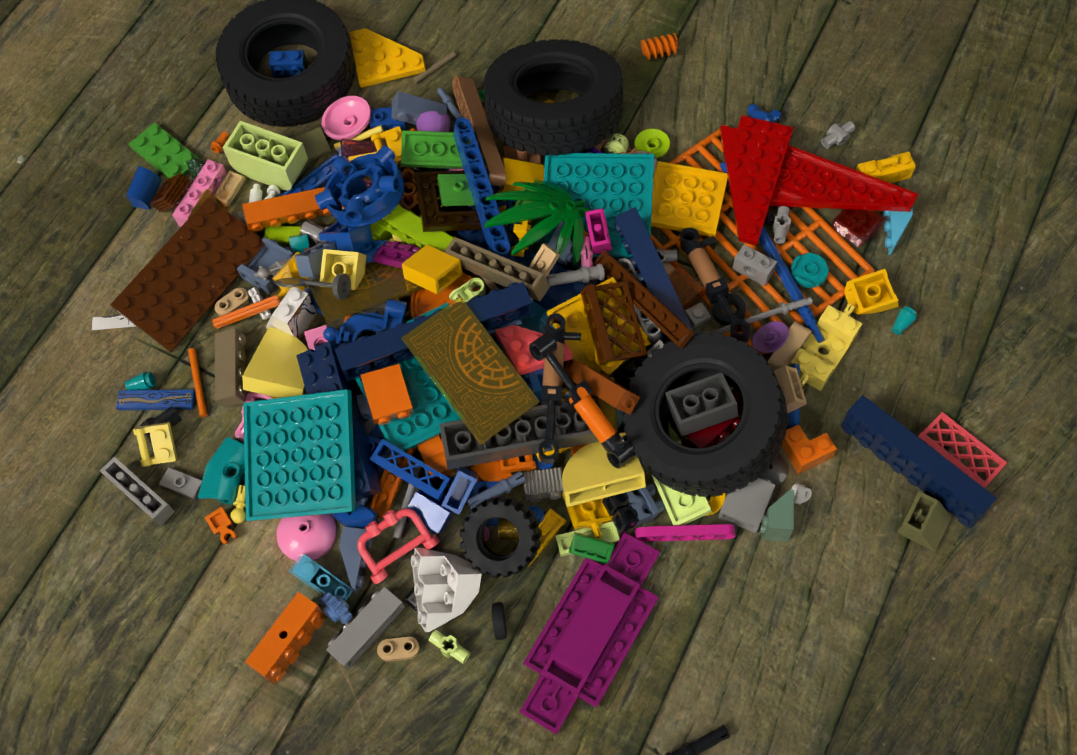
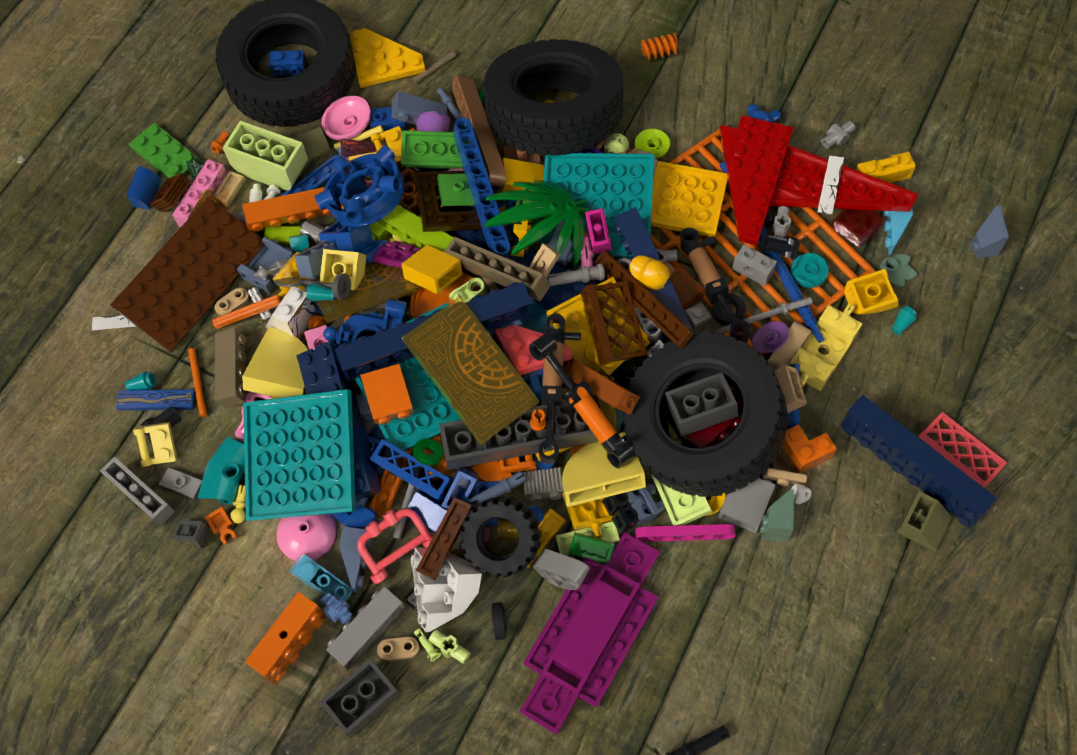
none -> dark grey slope [172,520,209,548]
none -> teal cone [306,283,335,302]
none -> orange plate [307,315,326,330]
none -> dark grey brick [319,658,400,739]
none -> green piece [413,439,444,465]
none -> yellowish green piece [414,628,441,662]
none -> reddish brown plate [416,497,474,581]
none -> orange pin [530,409,546,431]
none -> light grey beam [533,549,590,590]
none -> yellow piece [630,256,670,290]
none -> black piece [761,234,801,259]
none -> tan plate [761,468,807,486]
none -> white sticker [817,156,844,214]
none -> sand green plate [880,254,917,287]
none -> sand blue slope [970,205,1009,258]

